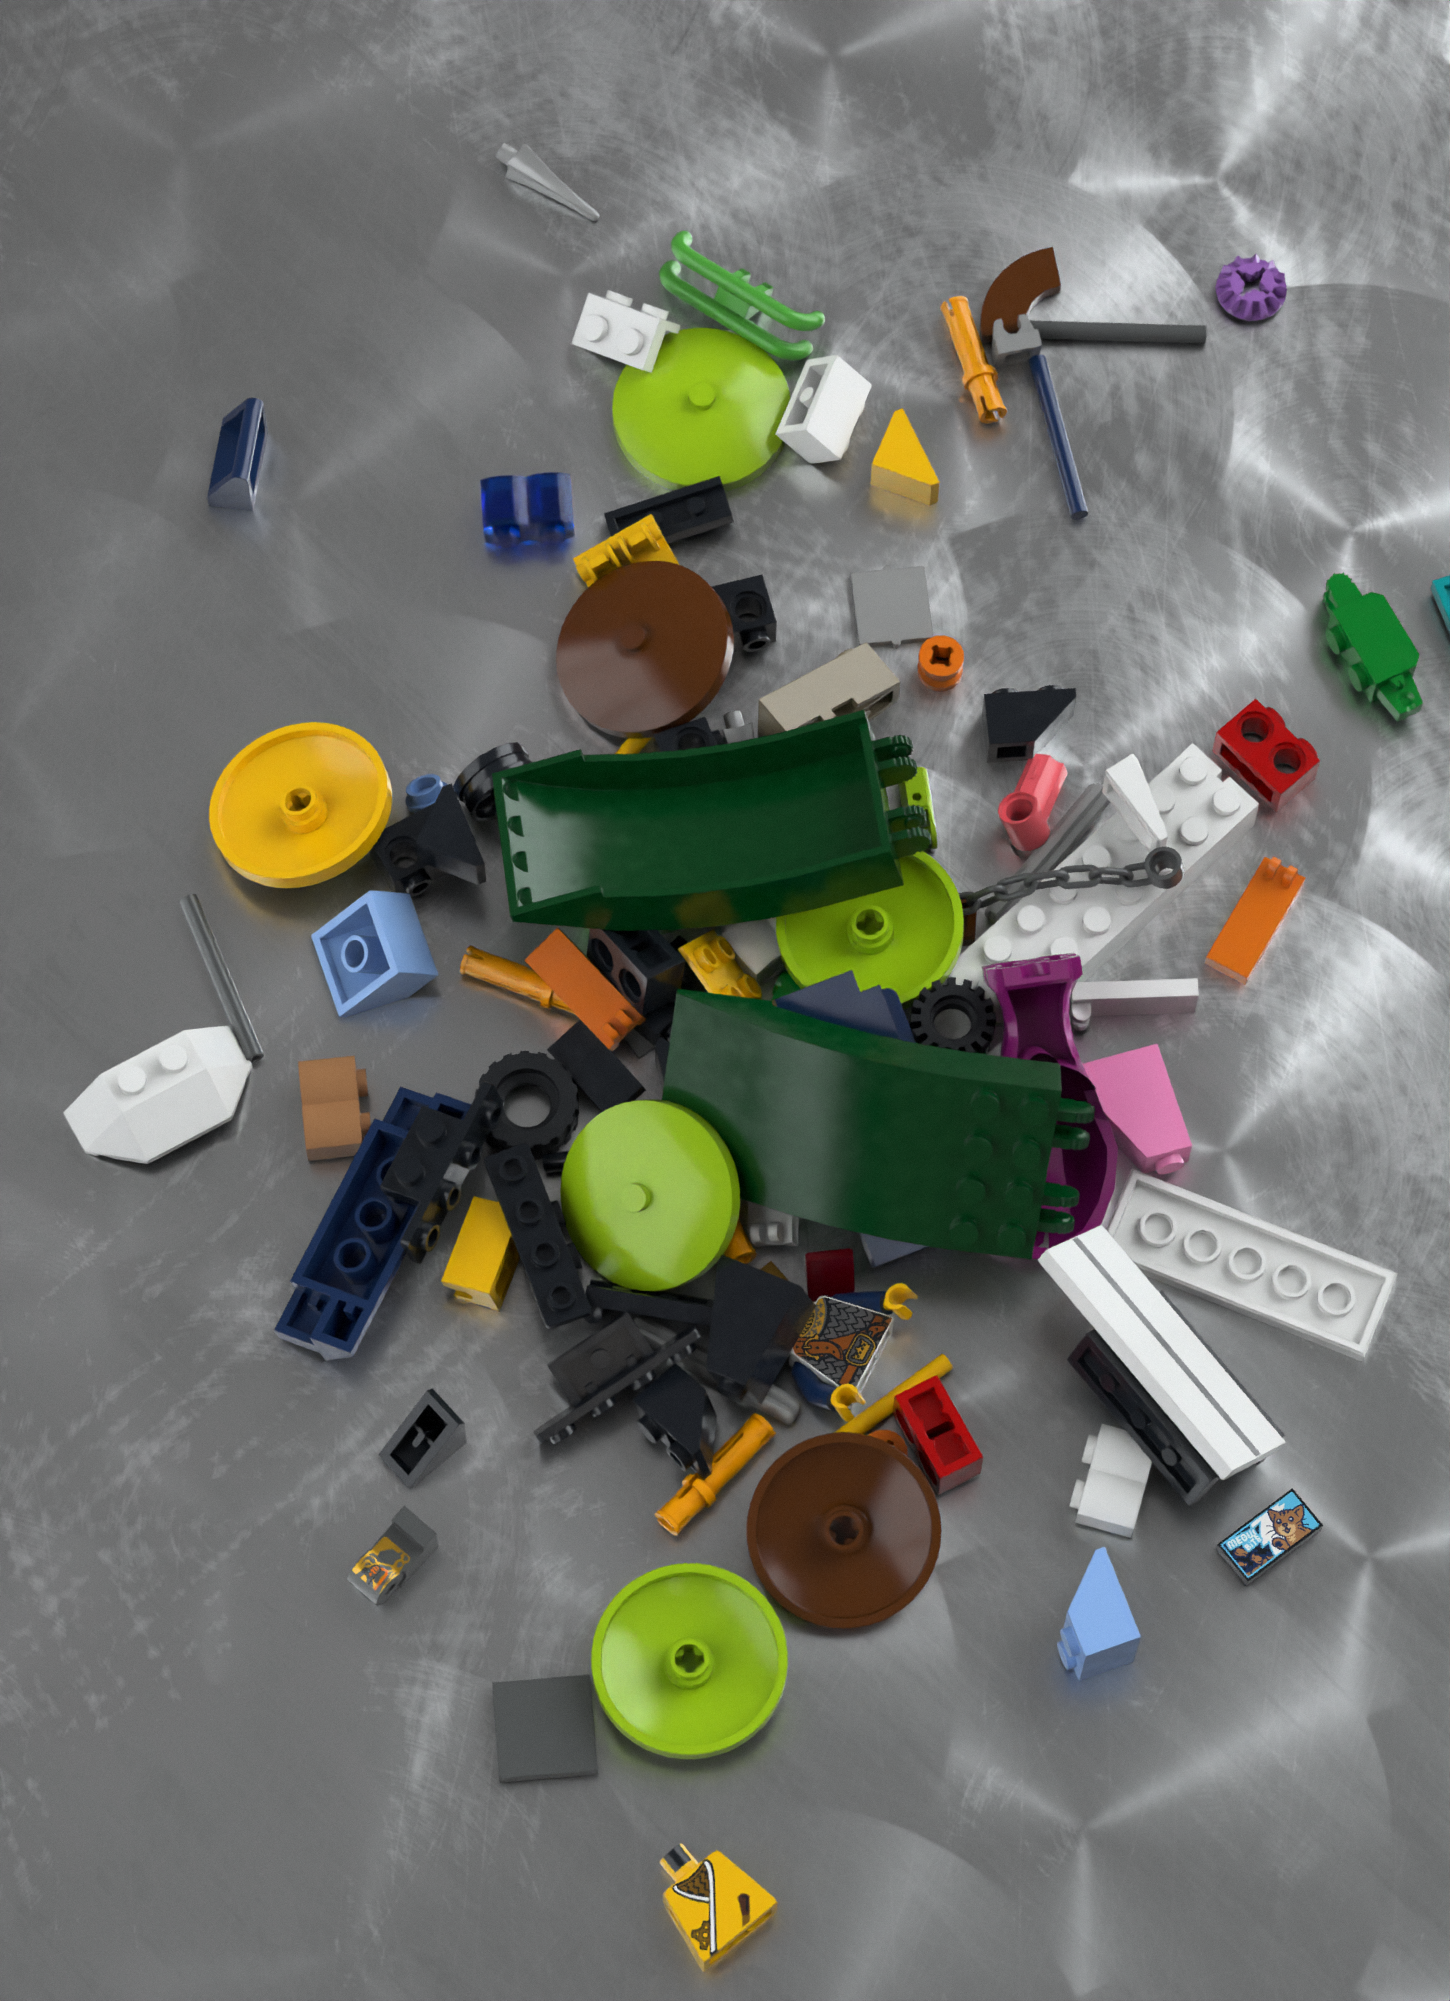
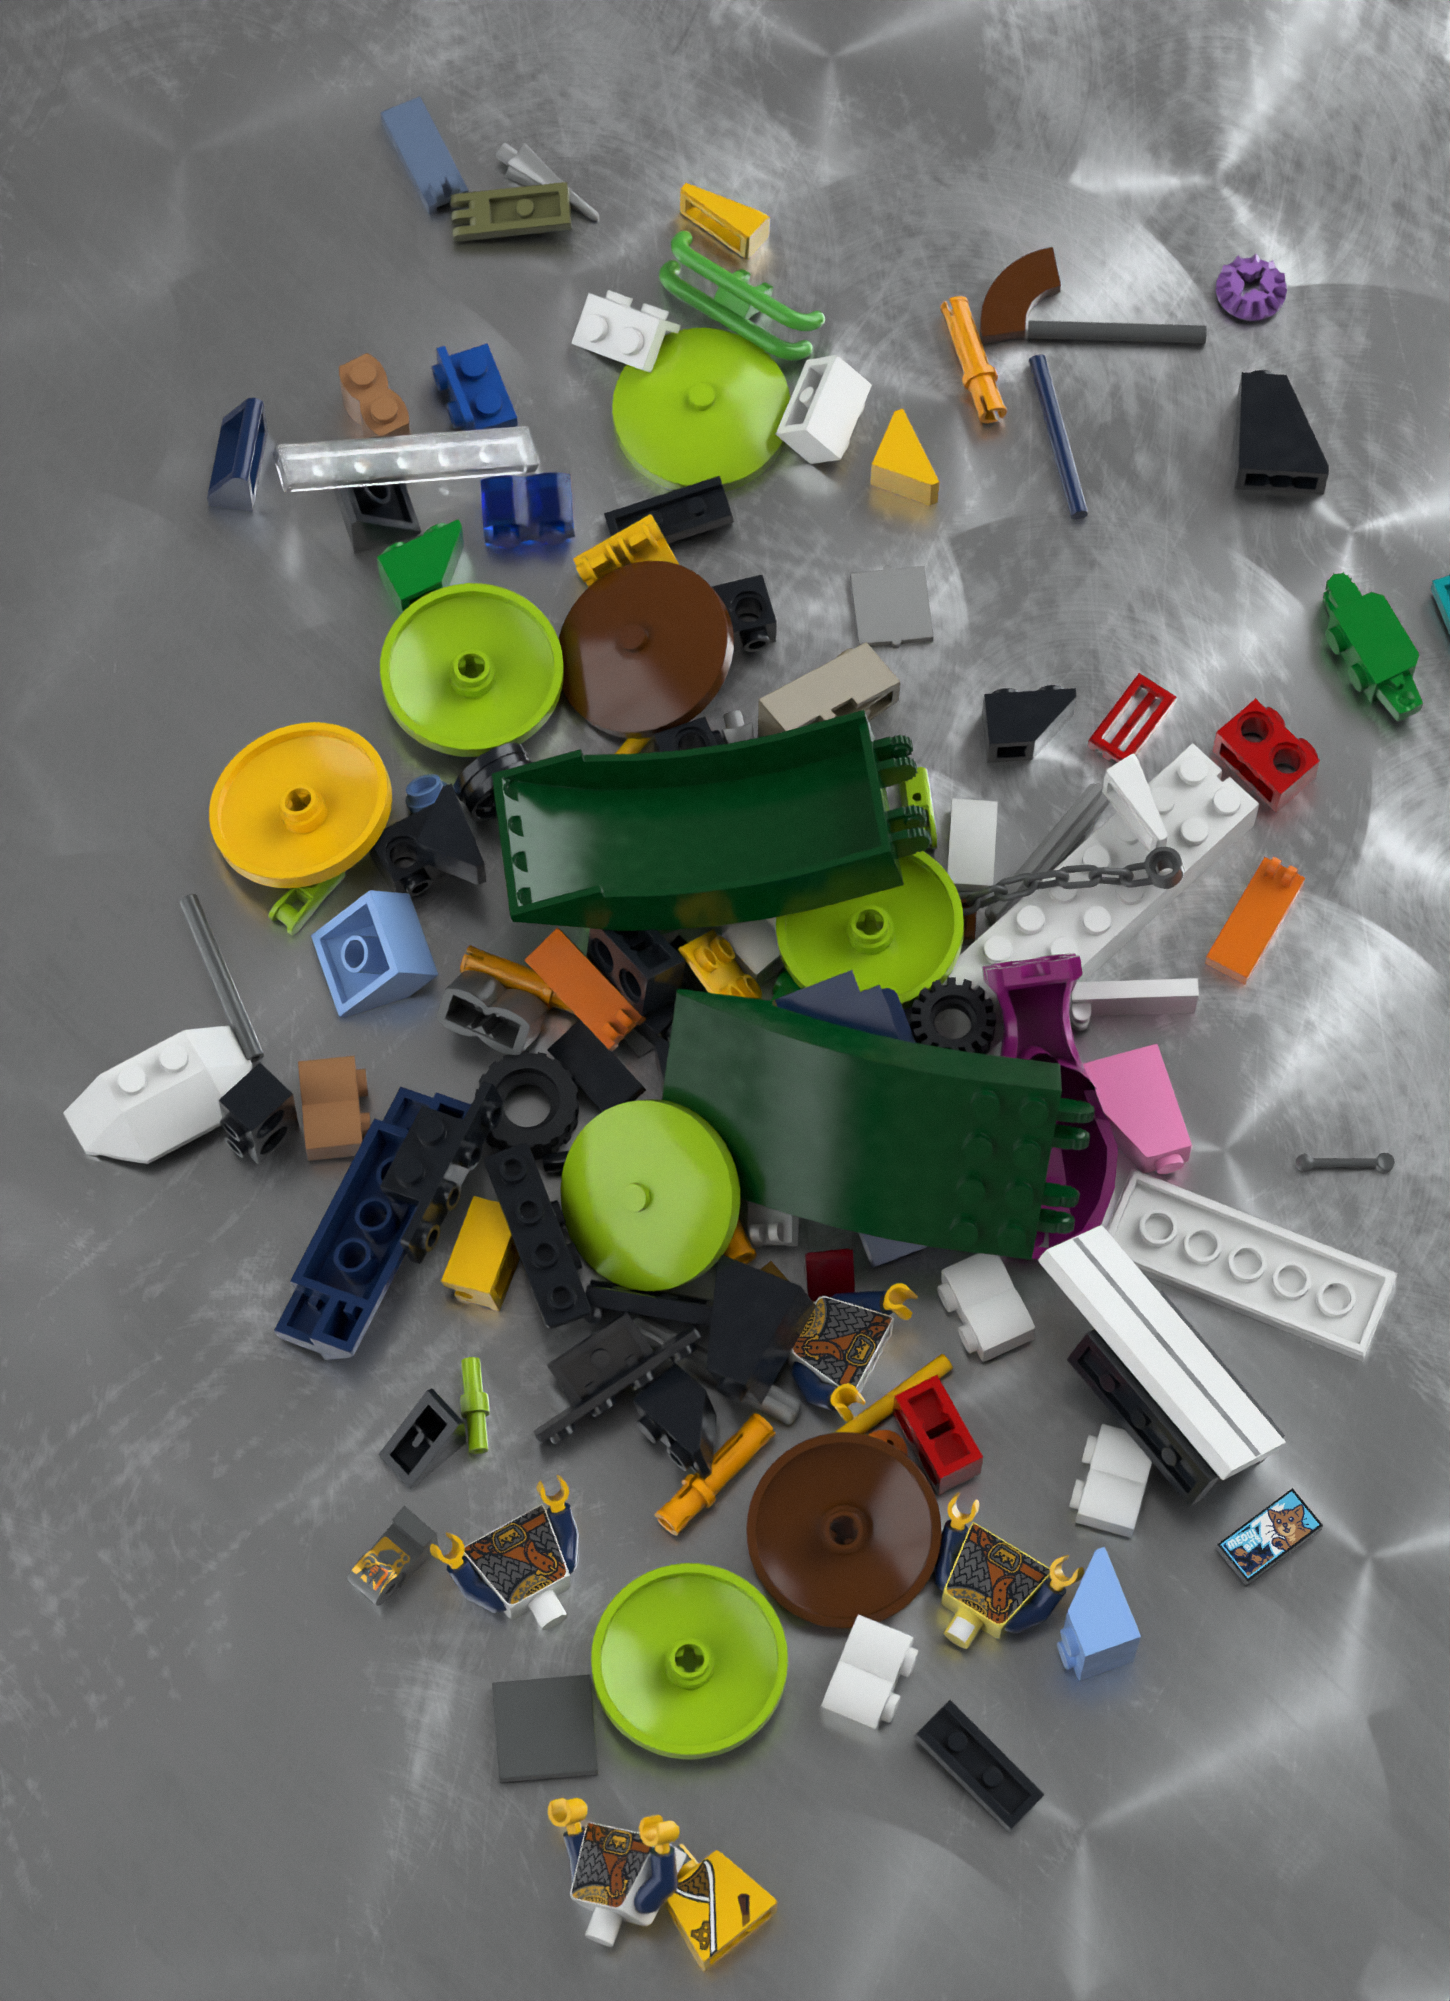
orange wheel [917,635,964,692] -> none
light grey tile [991,314,1042,368] -> none
coral piece [998,754,1068,851] -> none
none -> black brick [218,1063,299,1164]
none -> lime bar [268,872,346,935]
none -> clear tile [273,426,540,492]
none -> black slope [326,443,421,554]
none -> medium nougat brick [339,353,412,455]
none -> green slope [377,519,464,615]
none -> sand blue hinge [380,96,469,215]
none -> lime dish [380,583,564,757]
none -> torso [430,1475,579,1631]
none -> blue bracket [431,343,518,442]
none -> dark grey brick [436,970,548,1055]
none -> olive hinge [450,182,572,241]
none -> lime bar [460,1357,490,1454]
none -> torso [547,1798,687,1947]
none -> yellow slope [680,183,770,260]
none -> white brick [821,1615,919,1729]
none -> black hinge [913,1700,1045,1831]
none -> torso [935,1492,1084,1649]
none -> white brick [937,1253,1035,1362]
none -> white slope [947,798,998,892]
none -> red tile [1087,673,1177,762]
none -> black slope [1234,370,1329,494]
none -> dark grey hinge [1296,1153,1395,1173]

